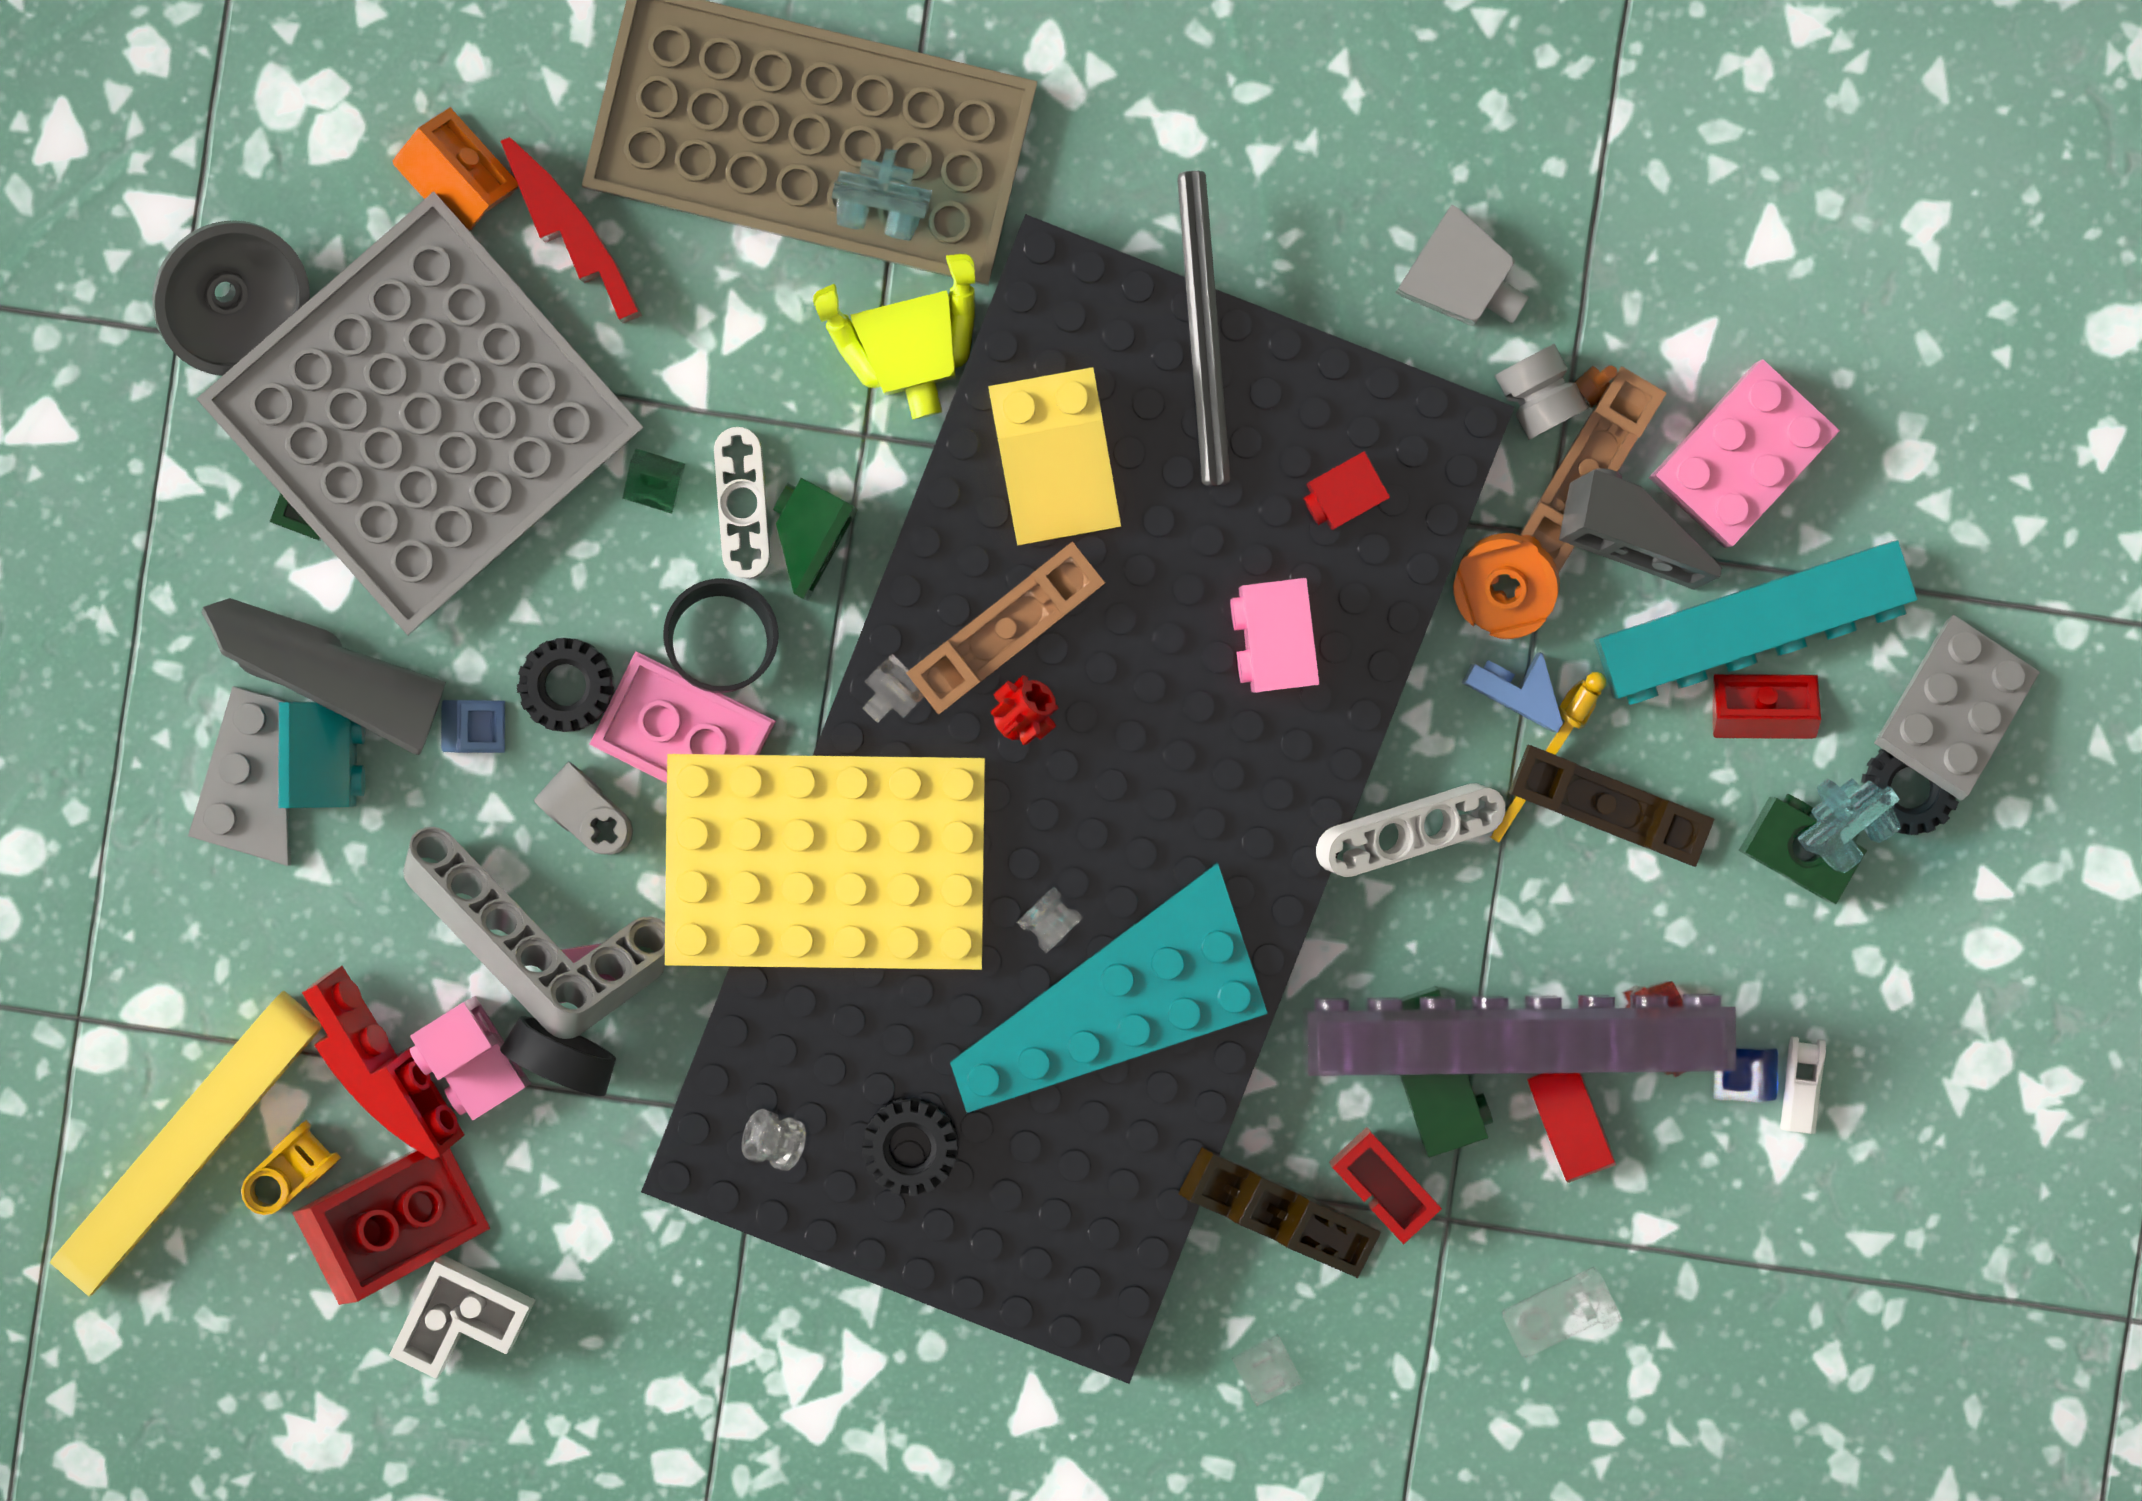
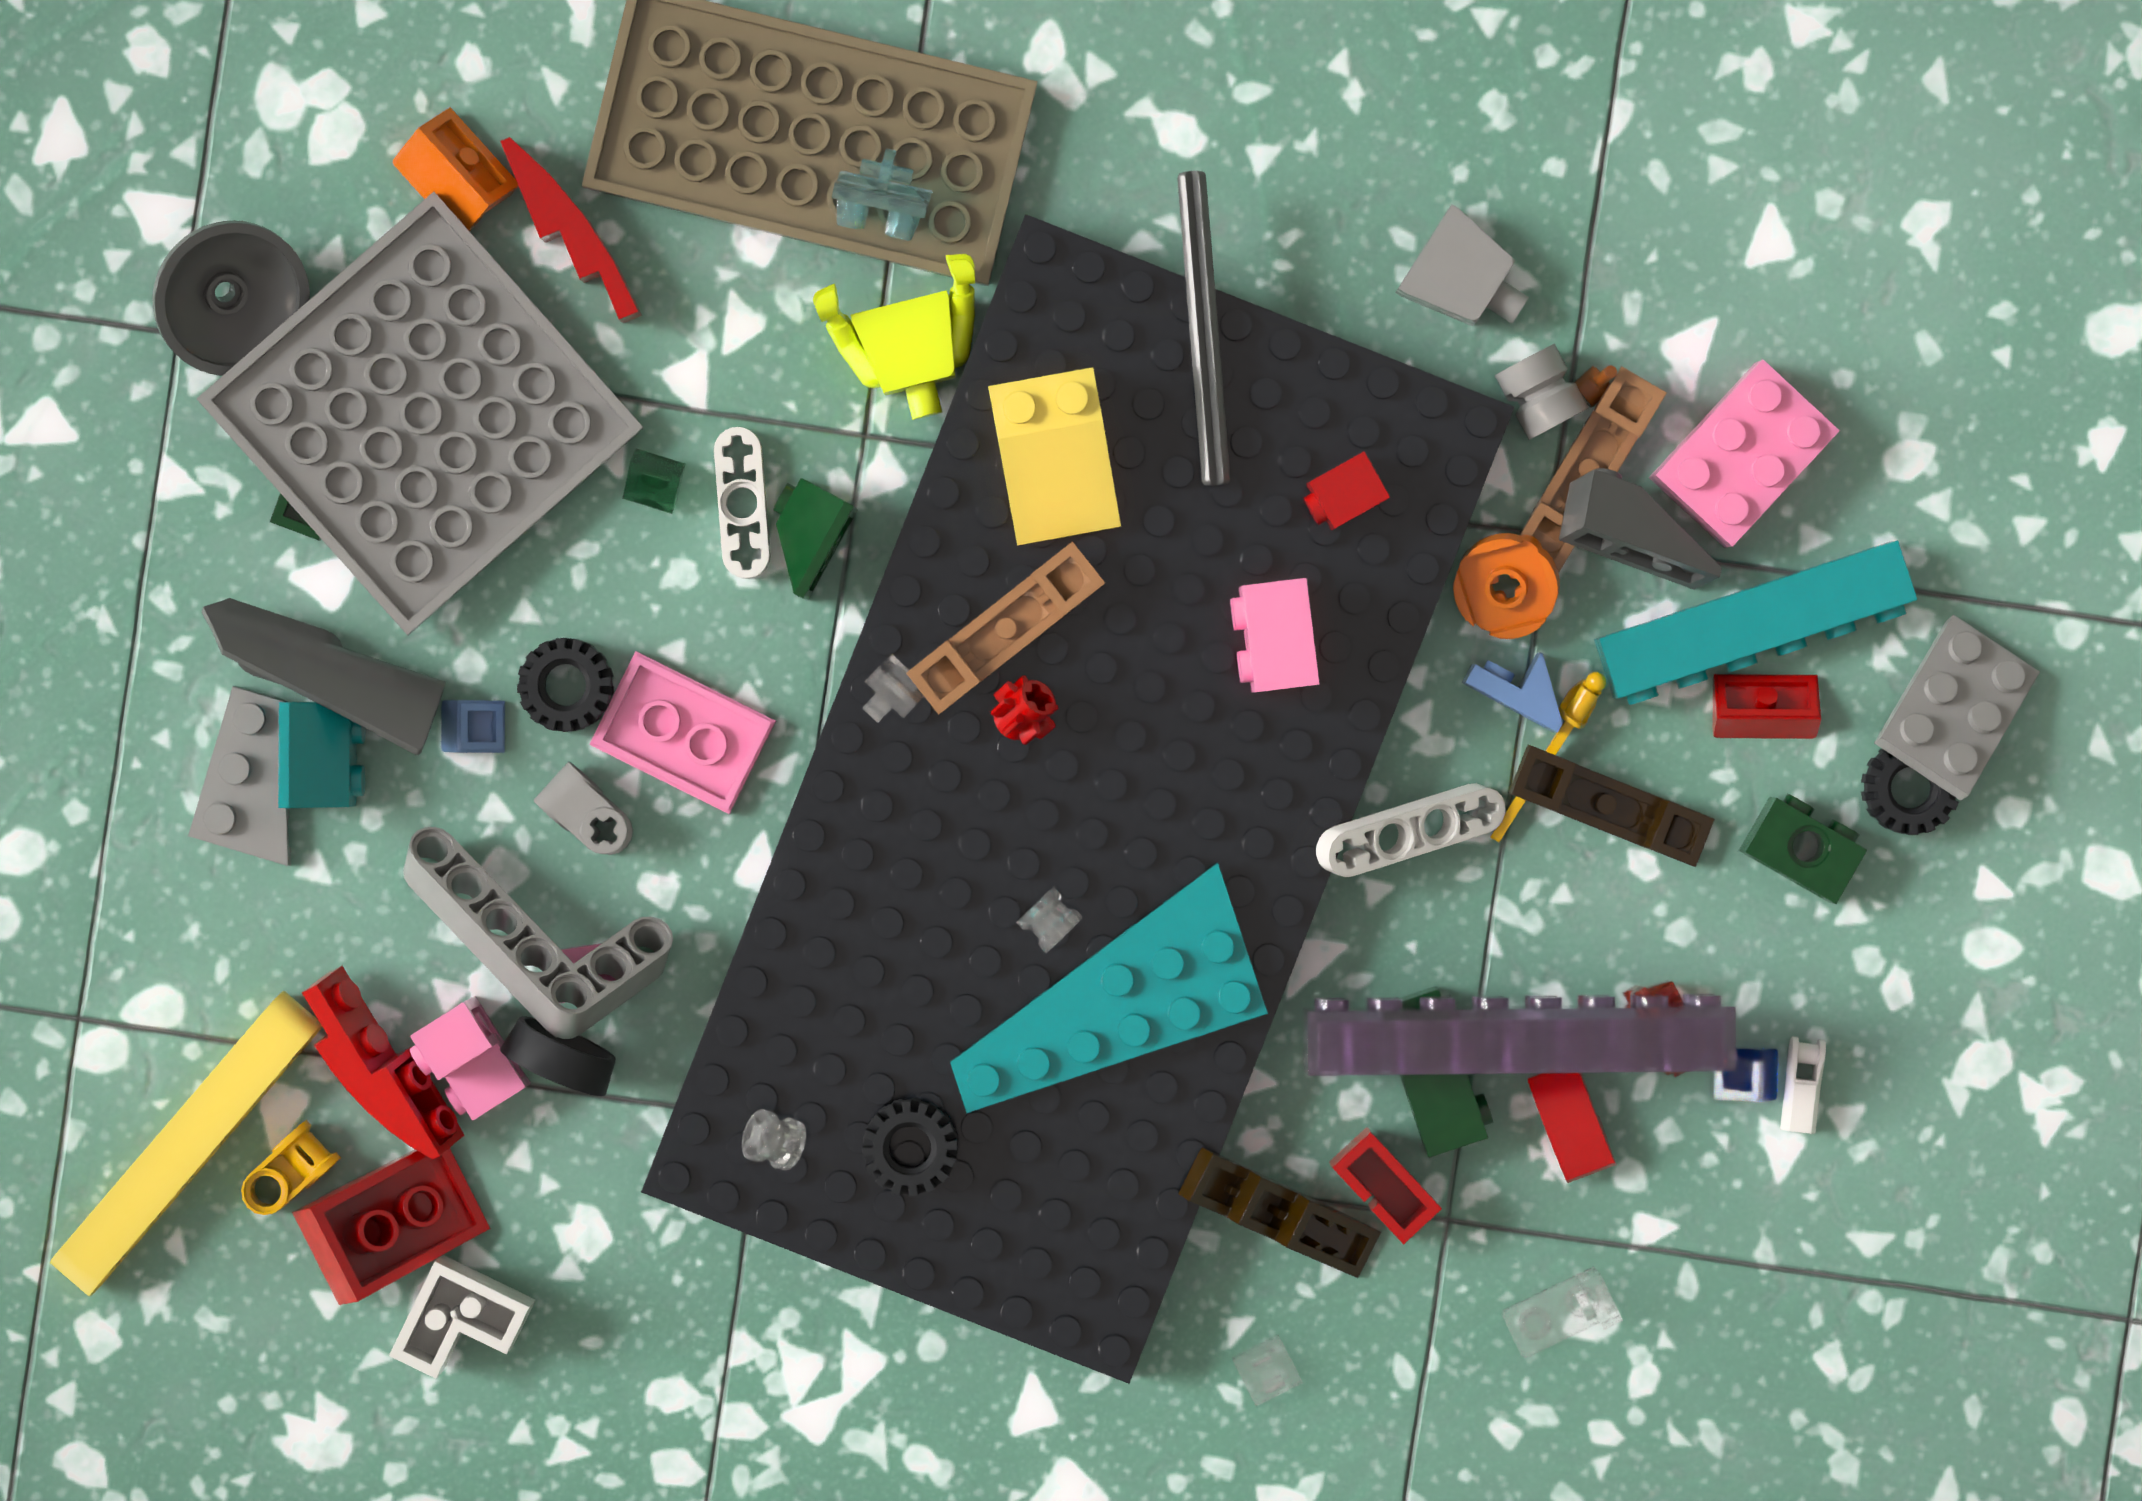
black tyre [663,578,779,693] -> none
light yellow plate [665,754,985,970] -> none
clear light blue hips [1797,778,1901,873] -> none

